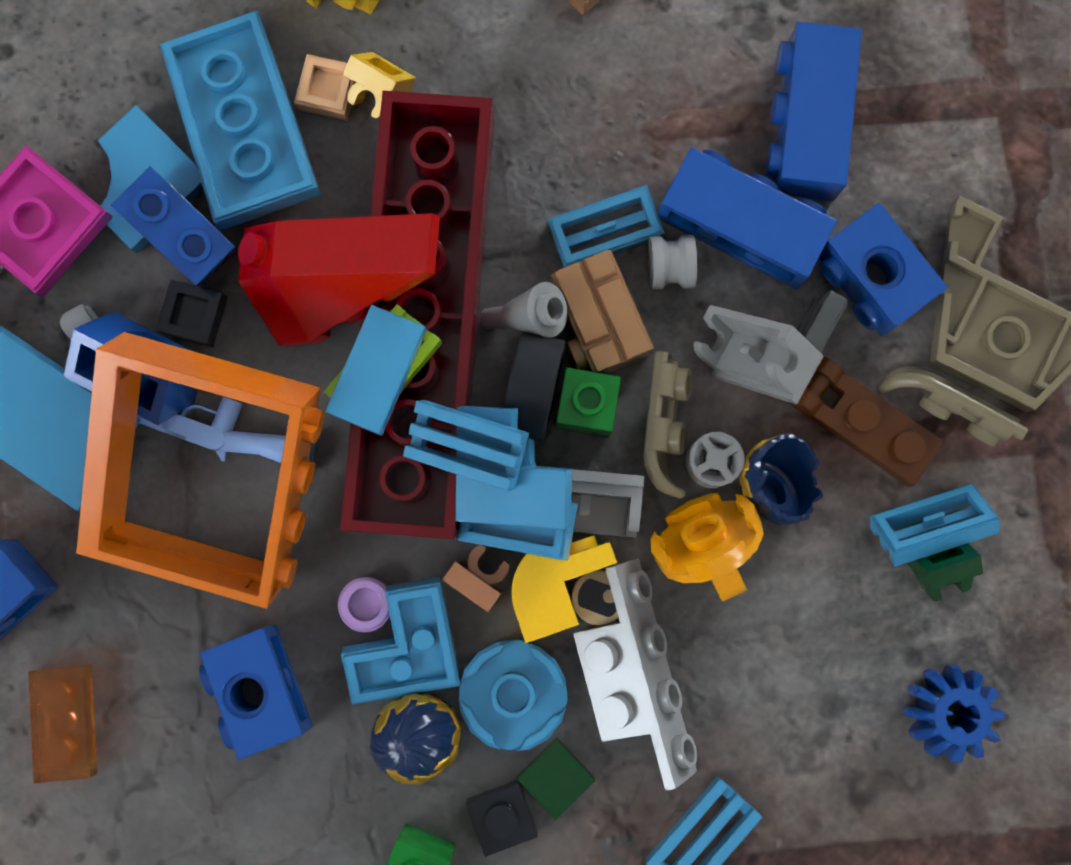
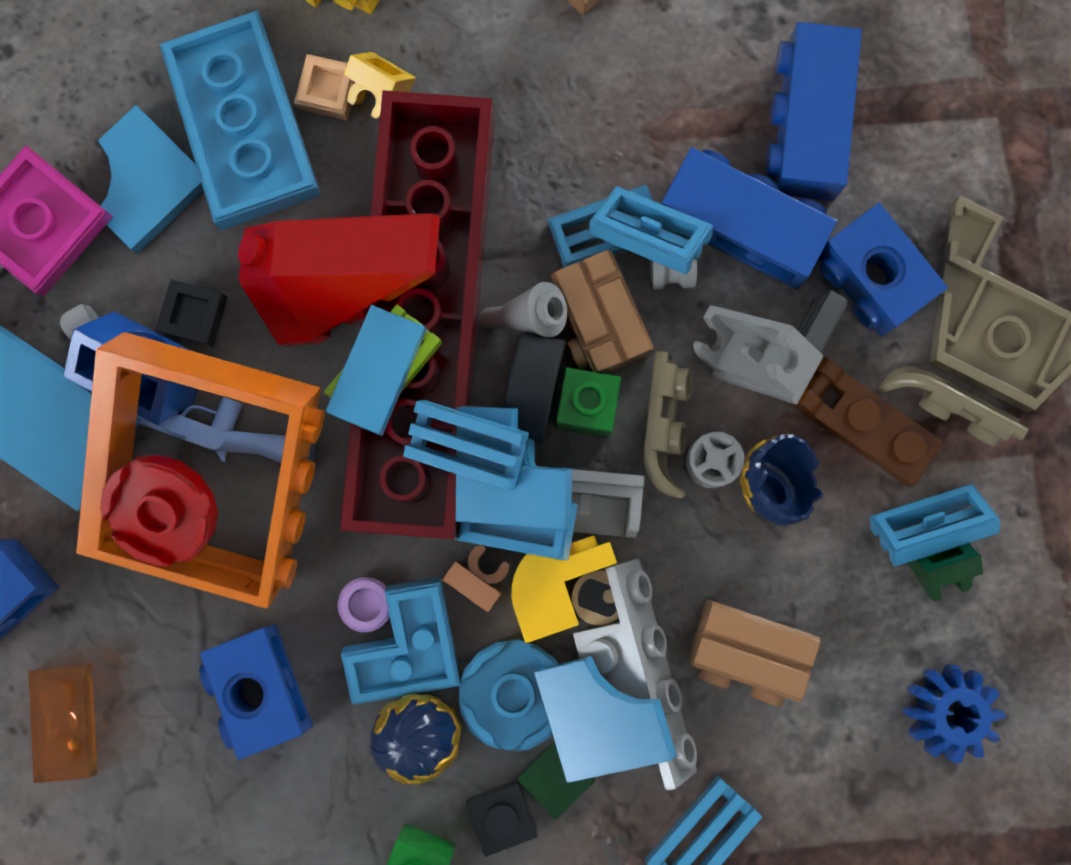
blue brick [110,166,238,286] -> none
light orange tile [651,493,764,602] -> none
none -> red tile [100,455,218,566]
none -> dark azure tile [535,656,677,783]
none -> dark azure tile [590,186,713,275]
none -> medium nougat brick [687,599,821,707]

